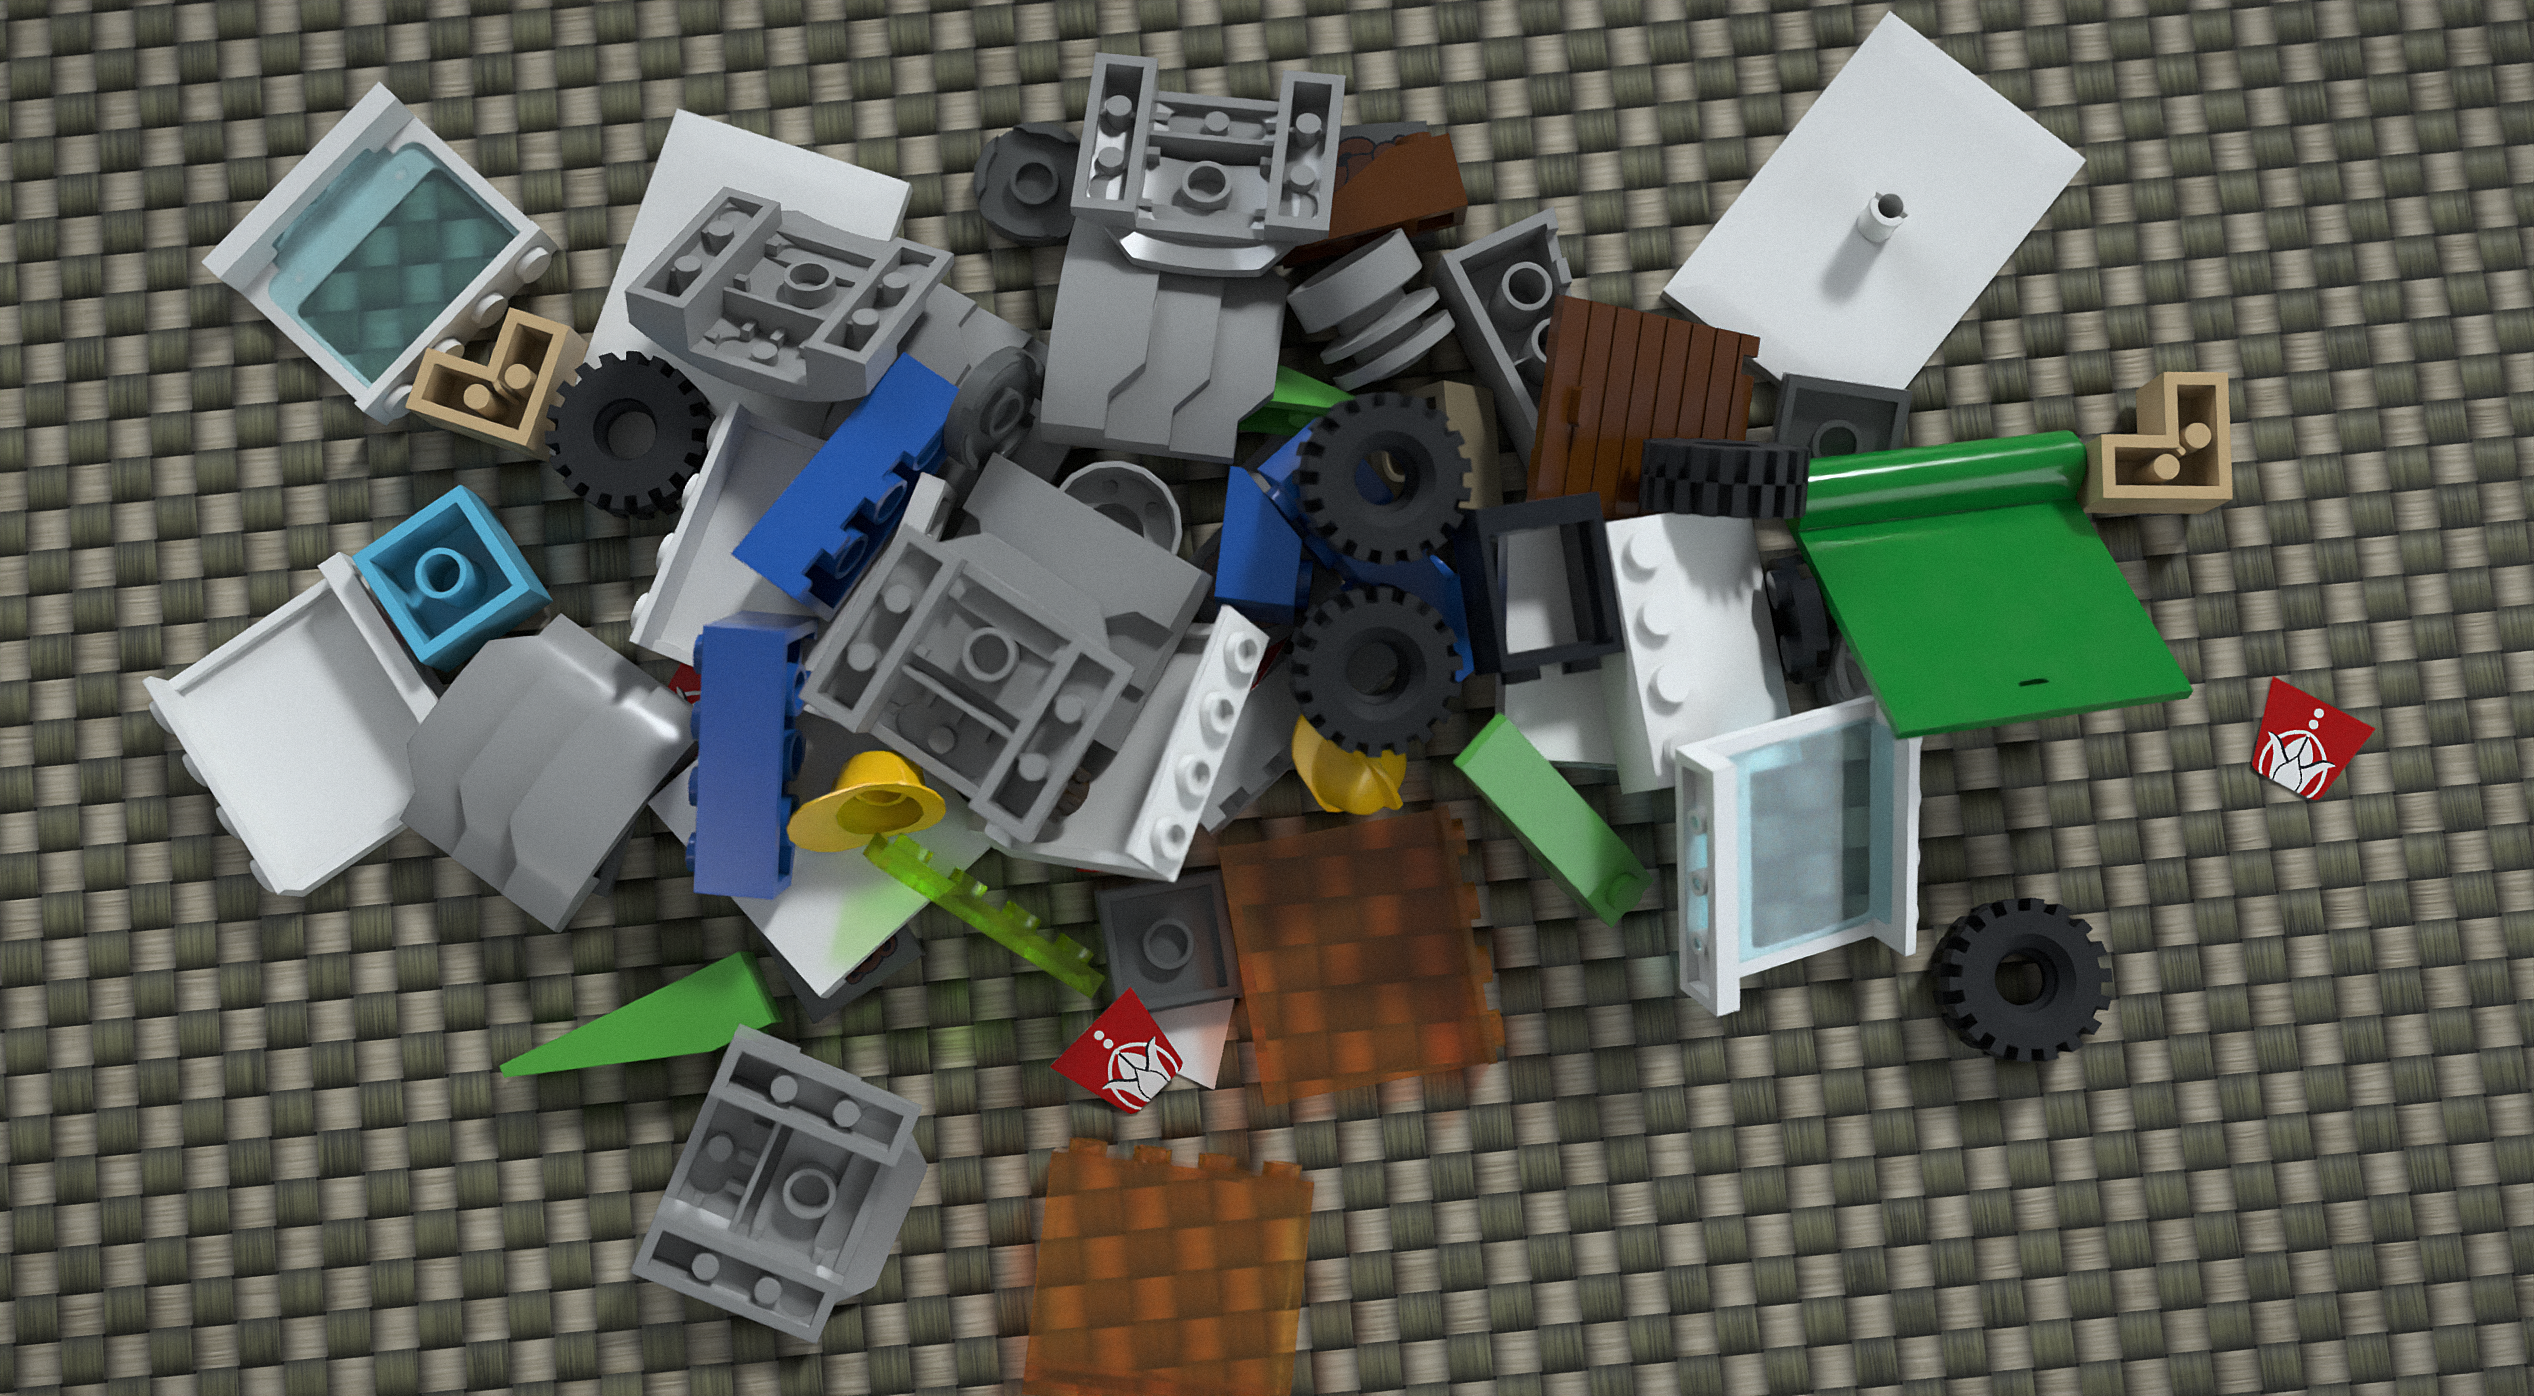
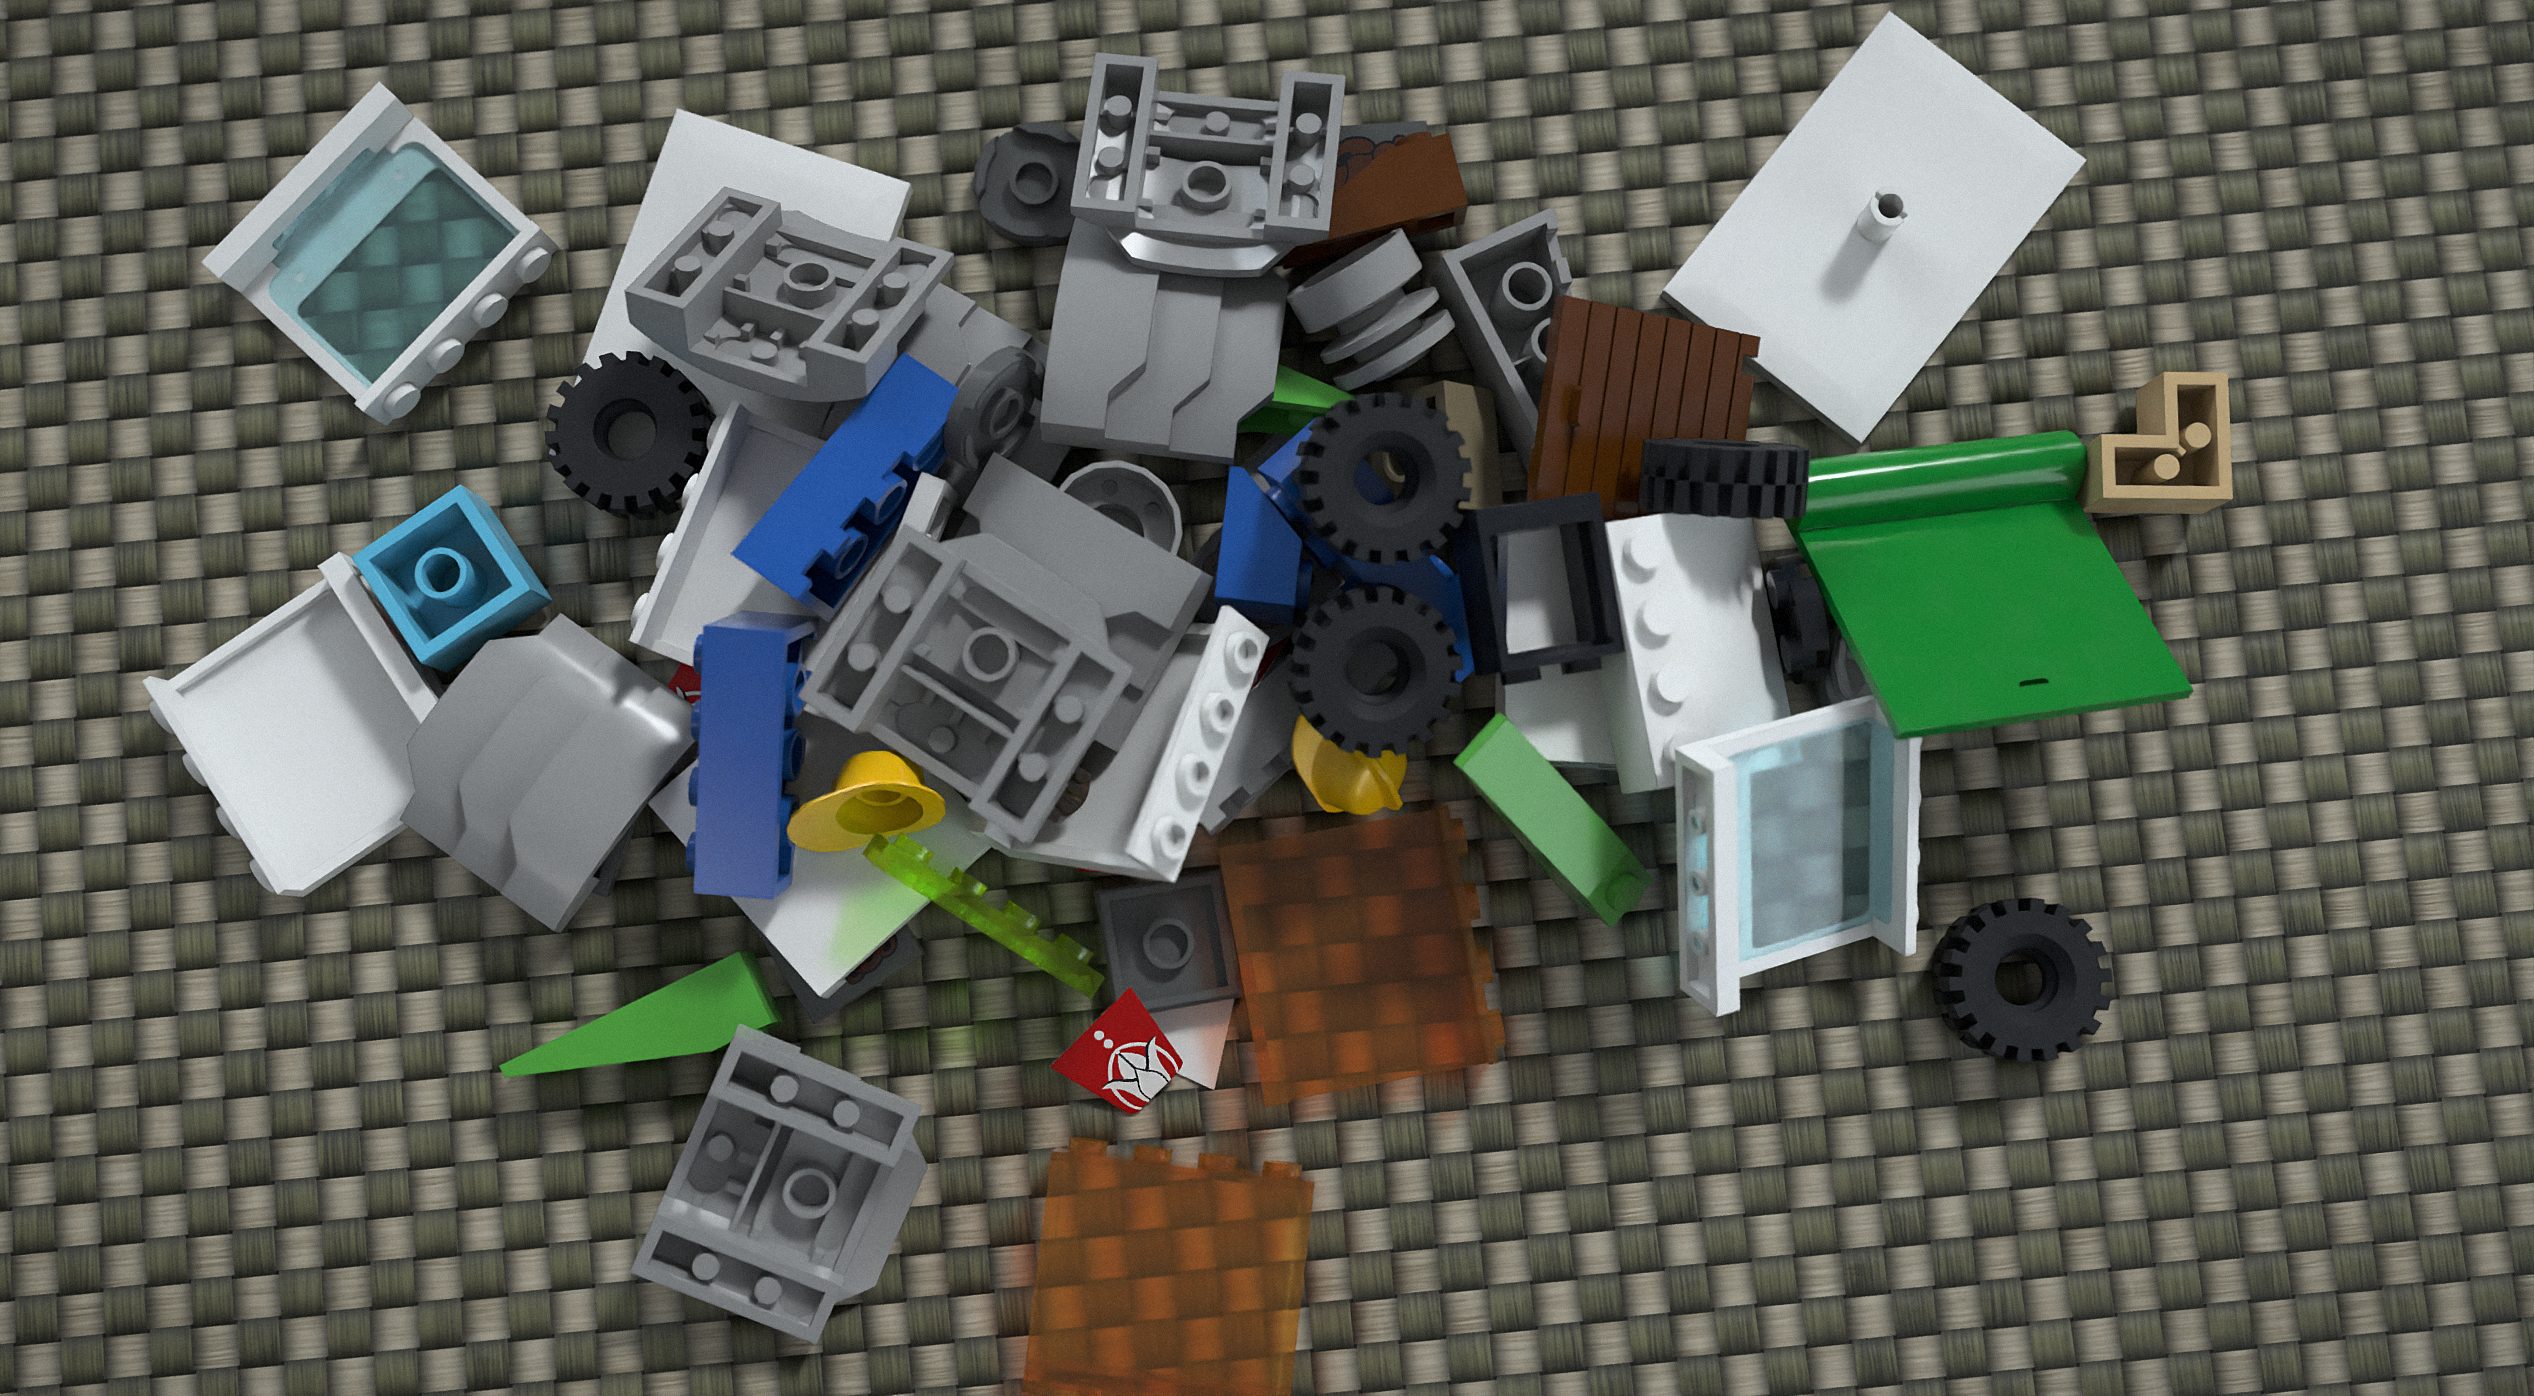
tan brick [405,307,589,462] -> none
dark grey tile [1770,372,1913,459] -> none
red sticker [2252,676,2375,800] -> none

